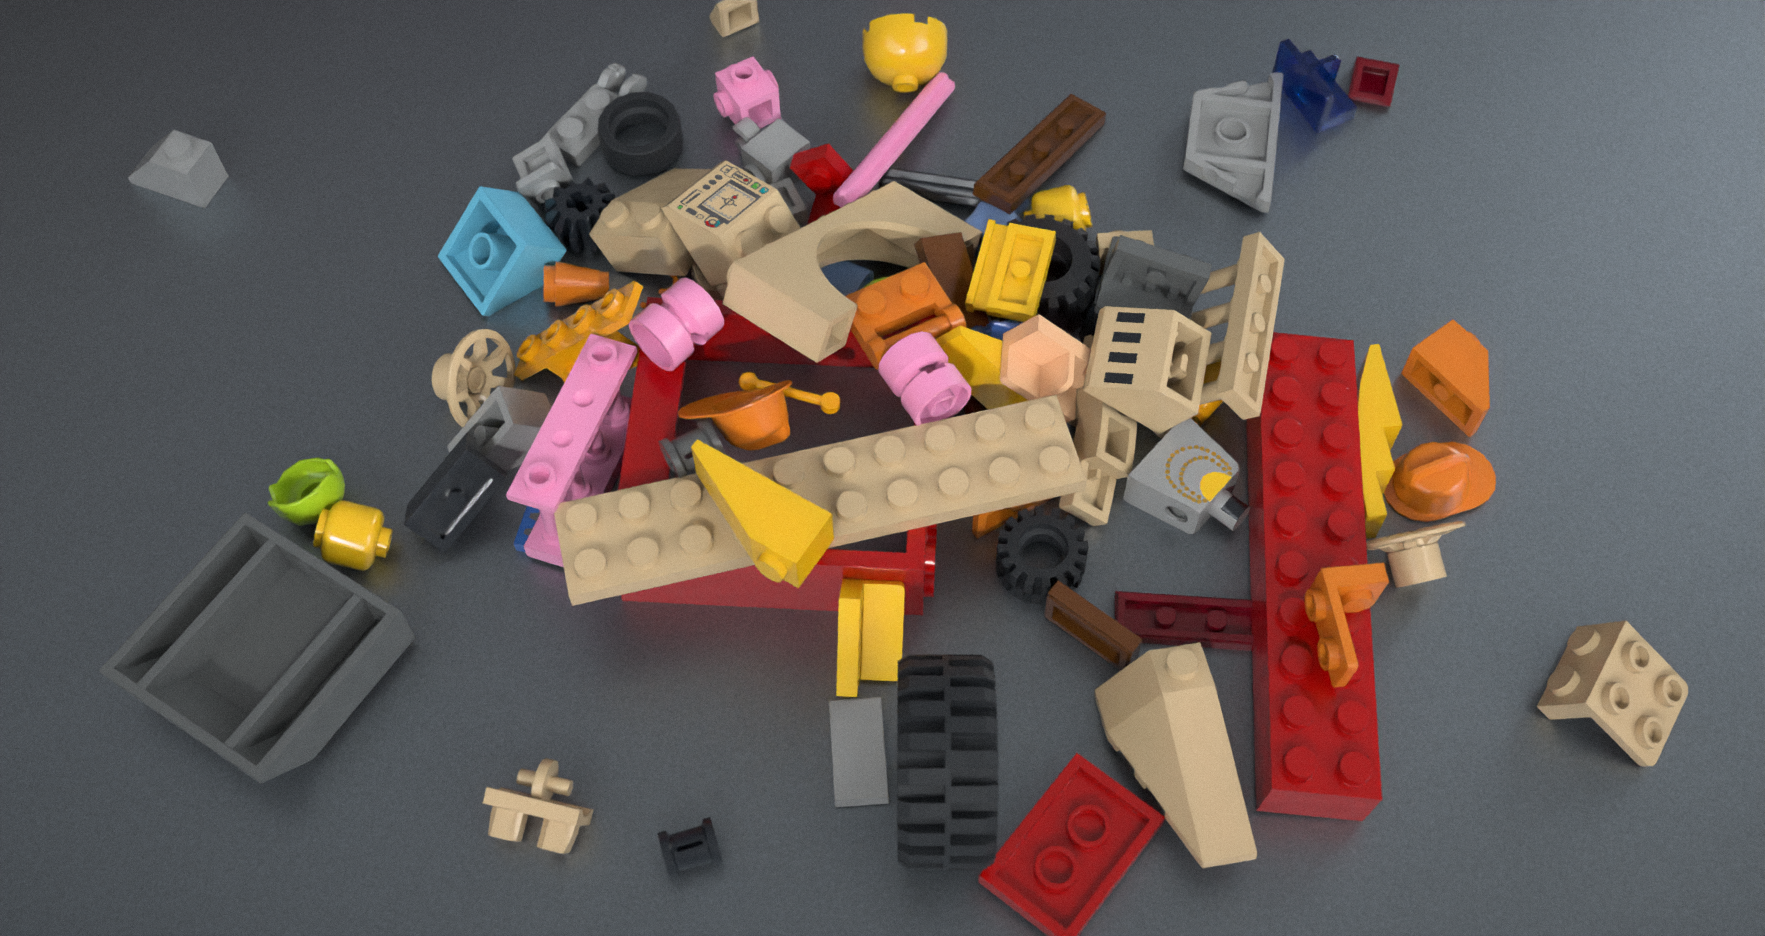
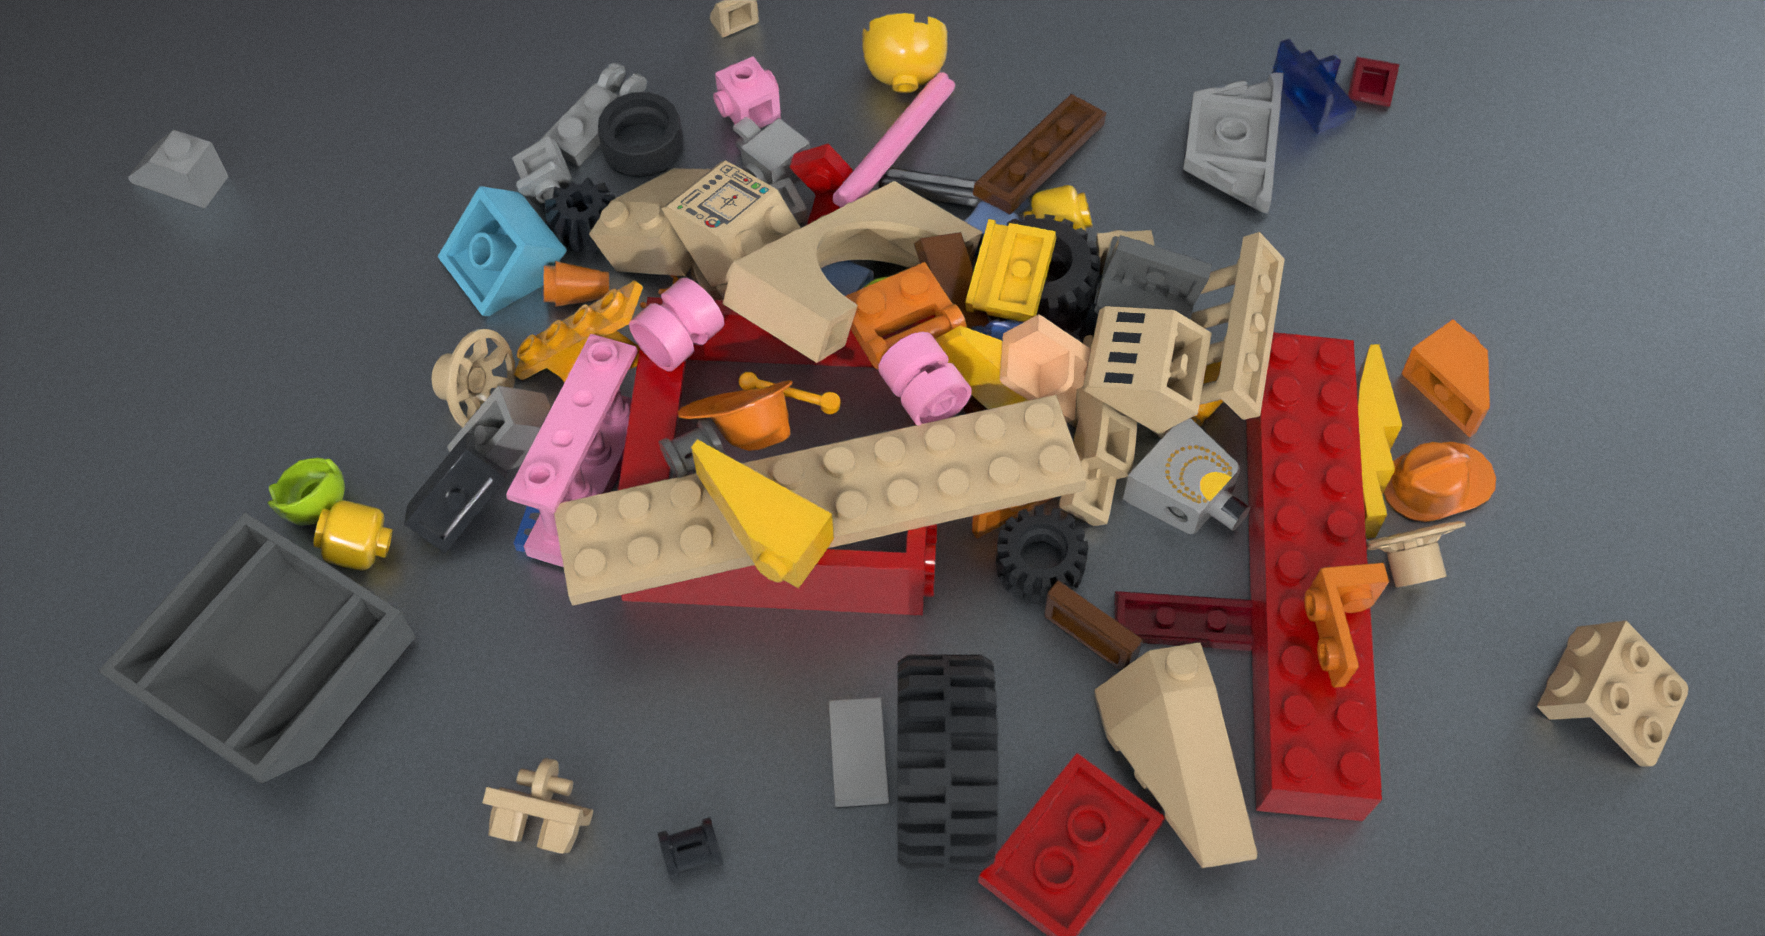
yellow panel [836,579,905,697] -> none

